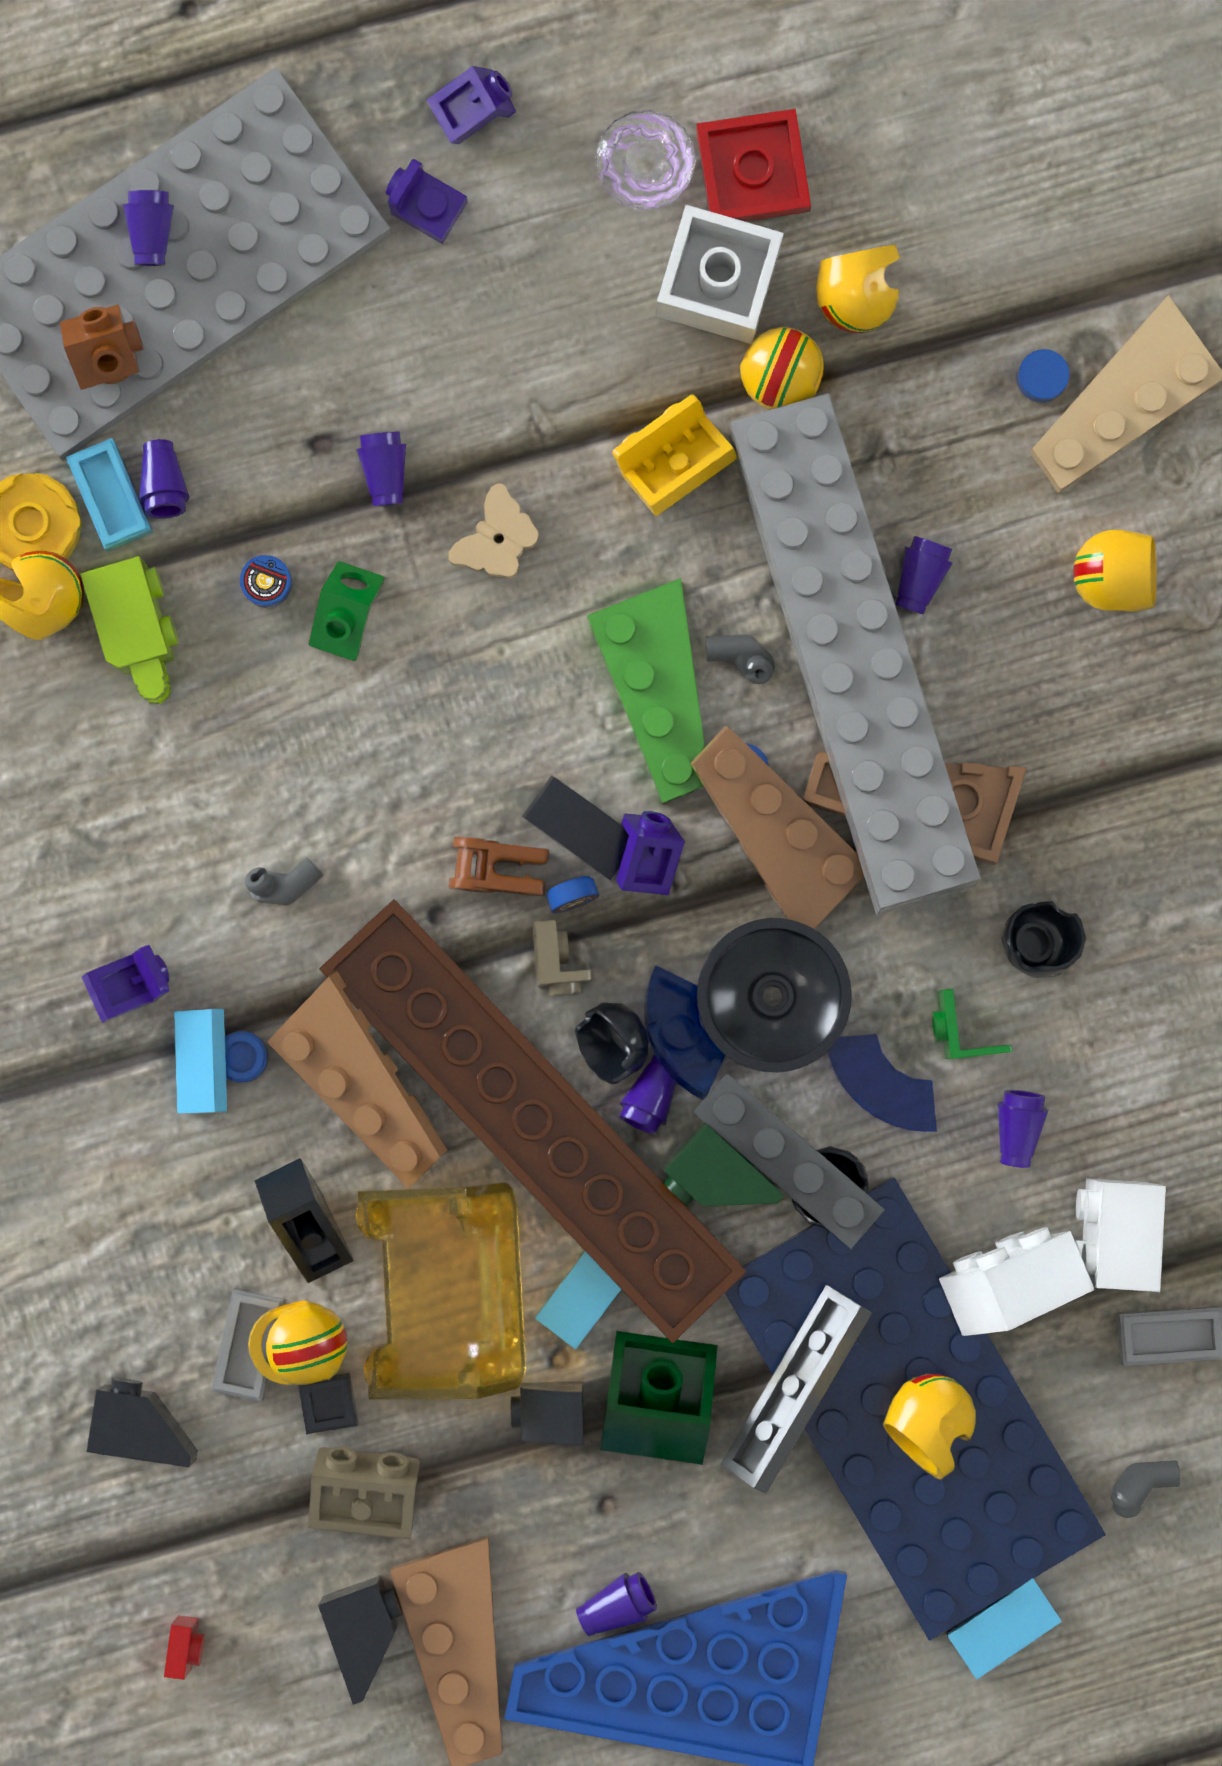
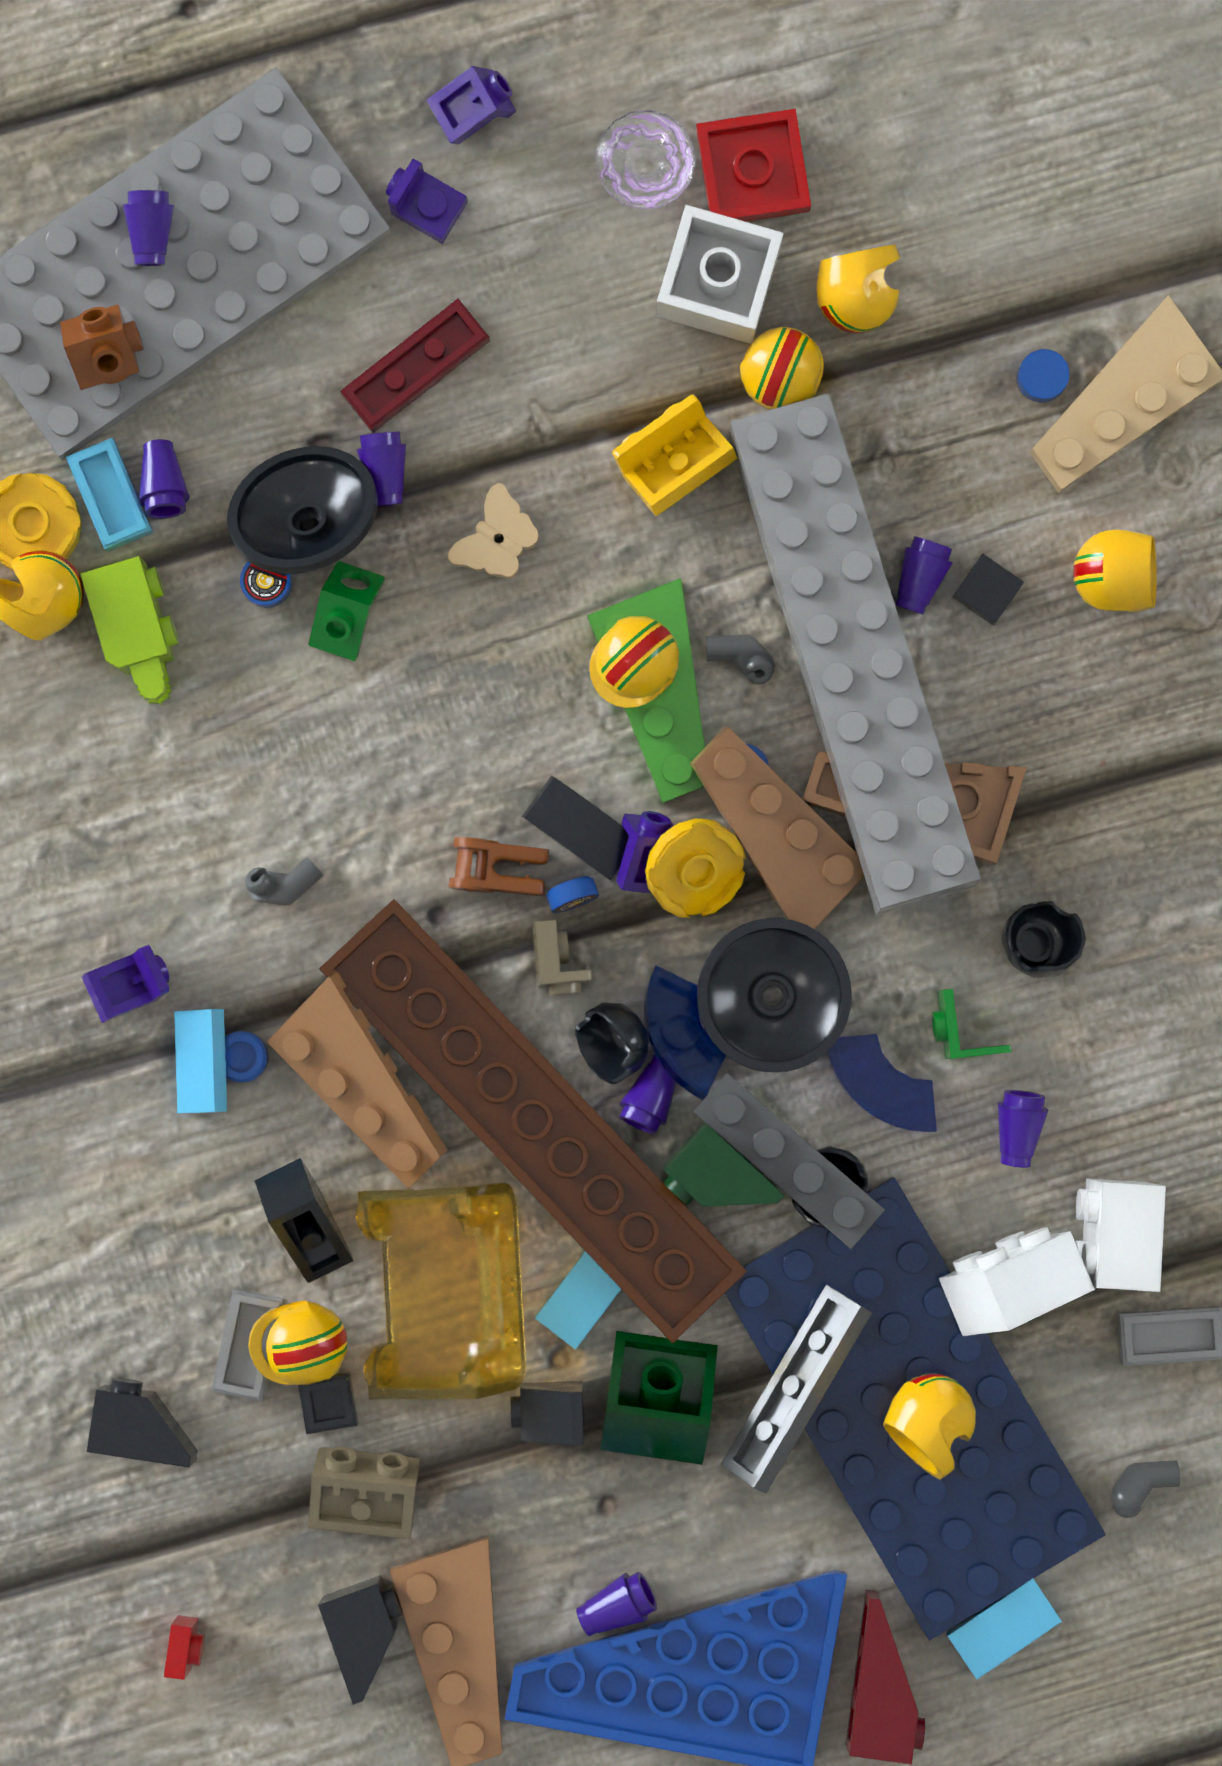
none -> black dish [227,446,378,574]
none -> dark red tile [340,298,490,434]
none -> yellow helmet [589,616,679,708]
none -> yellow tile [645,818,746,918]
none -> dark red slope [845,1589,925,1765]
none -> black tile [952,554,1024,626]

